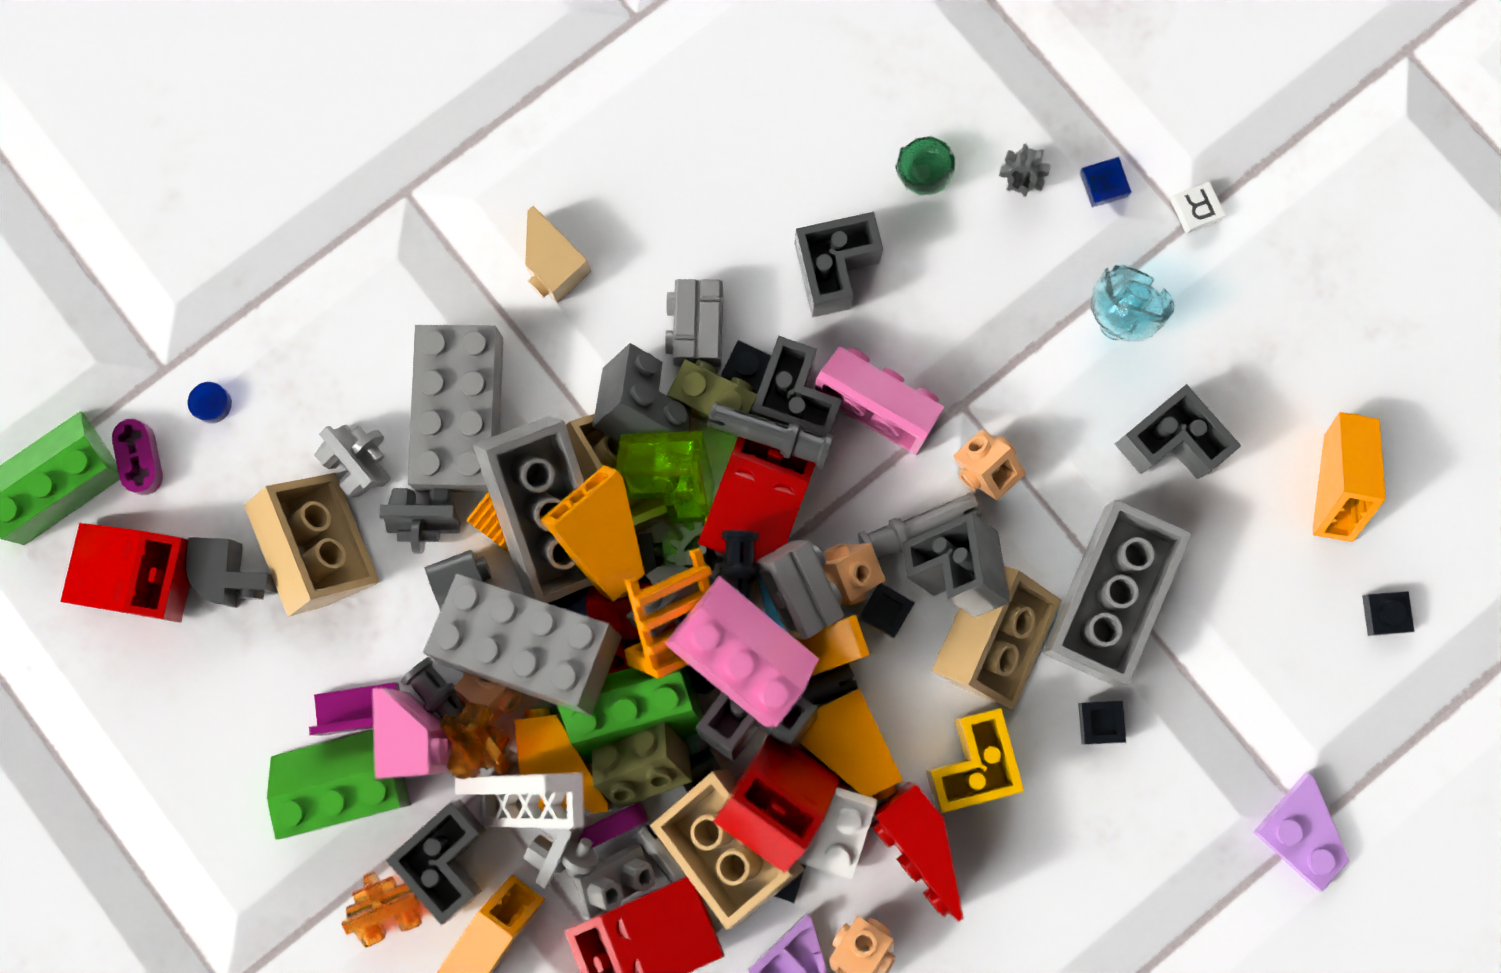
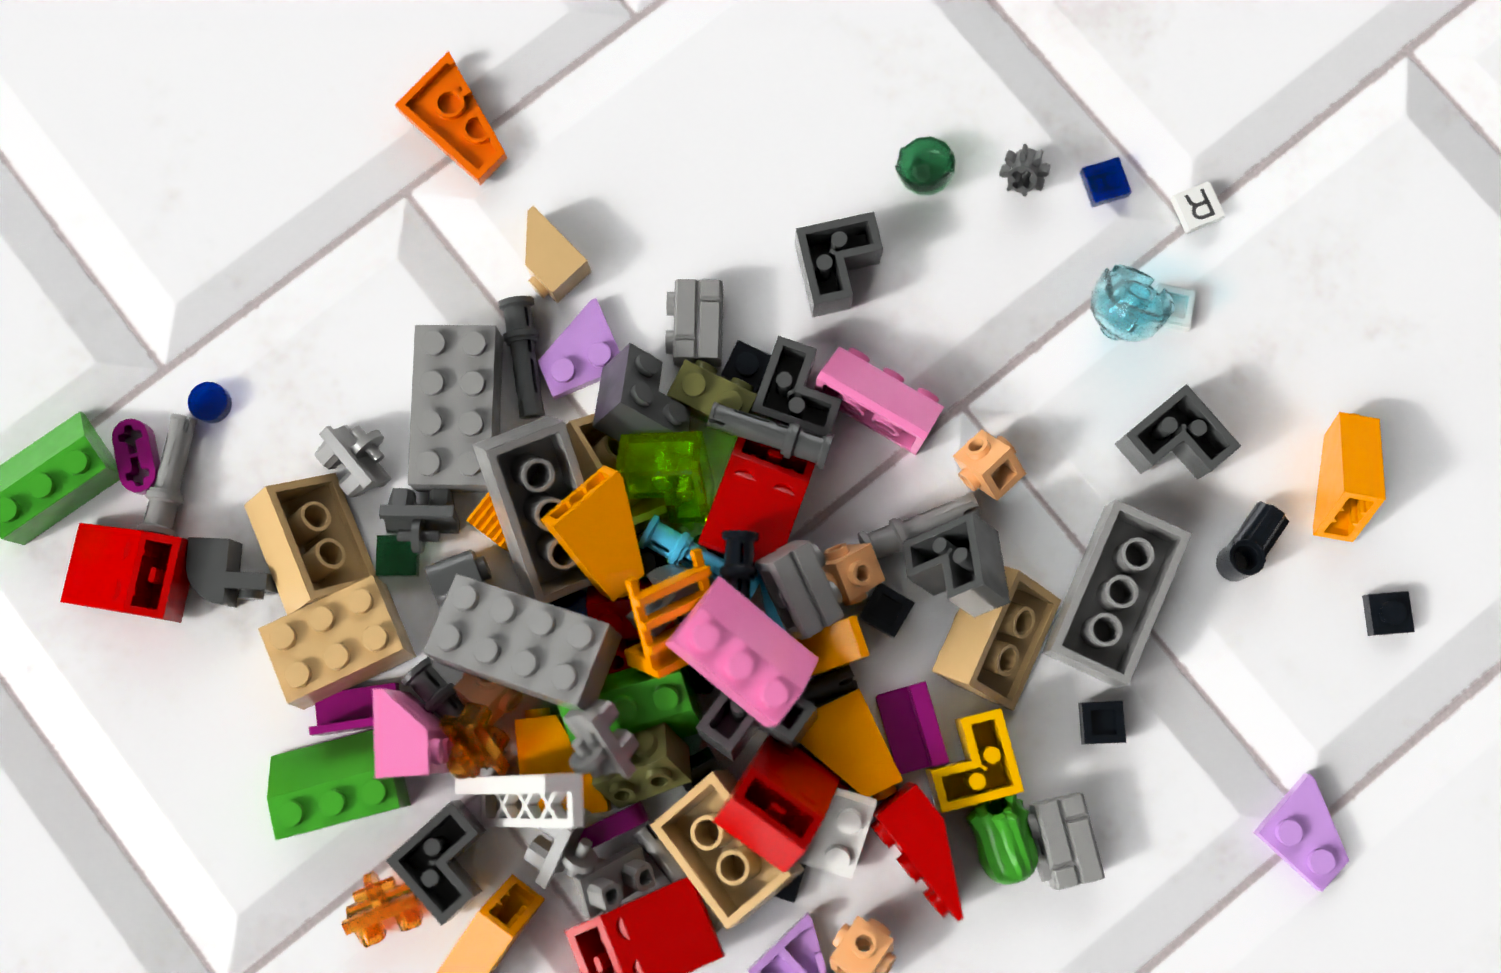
none -> light grey pin [137,414,198,536]
none -> tan brick [258,575,416,710]
none -> clear green tile [376,535,420,577]
none -> orange wing [395,51,507,185]
none -> dark grey pin [498,296,545,419]
none -> lavender wing [537,298,620,400]
none -> light grey hips [563,699,640,779]
none -> medium azure pin [638,514,761,599]
none -> magenta panel [875,681,949,774]
none -> bright green piece [965,794,1038,885]
none -> light grey brick [1028,793,1105,890]
none -> white tile [1149,283,1198,332]
none -> black piece [1216,501,1290,581]

